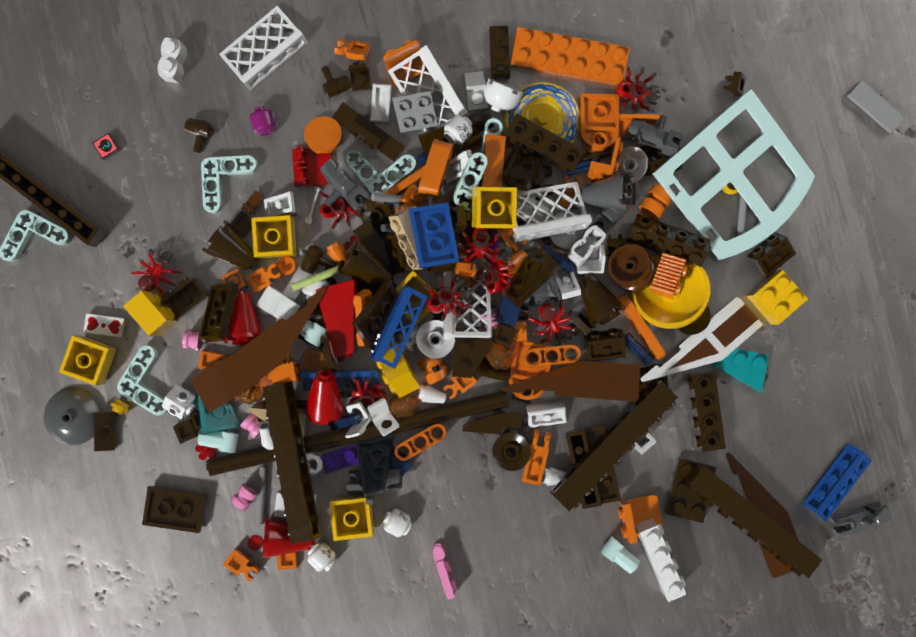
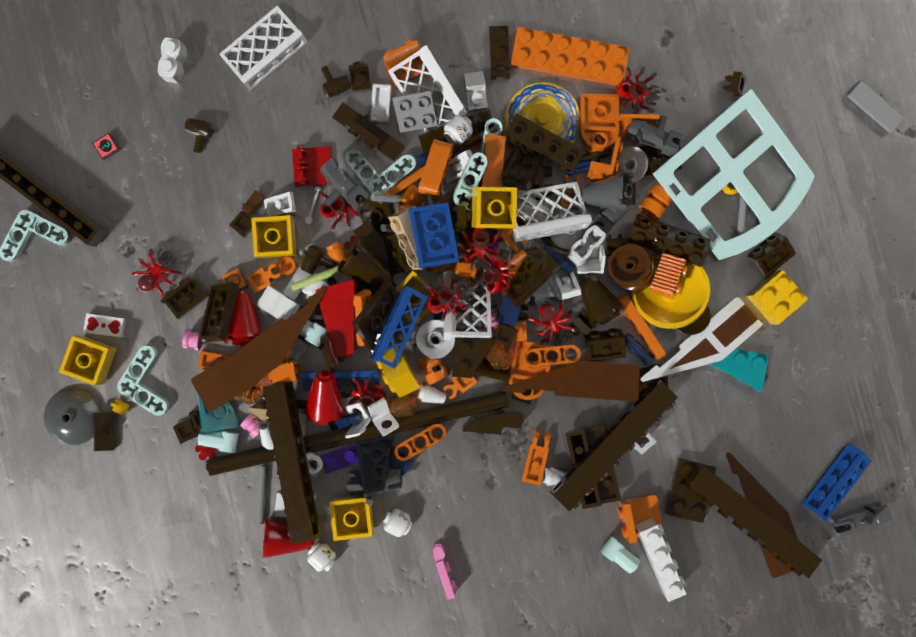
yellow brick [123,291,178,336] -> none
dark brown plate [142,486,207,533] -> none
white brick [162,384,196,419] -> none
light aqua beam [201,155,258,214] -> none
dark brown cone [202,220,258,271] -> none
orange plate [223,548,260,581] -> none
bright pink wheel [230,484,258,511] -> none
red sticker [247,536,263,551] -> none
magenta head [250,106,277,136] -> none
orange tile [277,552,298,570] -> none
orange plate [302,348,330,371] -> none
orange tile [304,116,342,154] -> none
orange plate [334,39,370,62] -> none
white cylinder [484,78,524,113] -> none
dark brown dish [492,432,531,471] -> none
white slope [526,400,567,428] -> none
dark brown brick [686,371,726,452] -> none

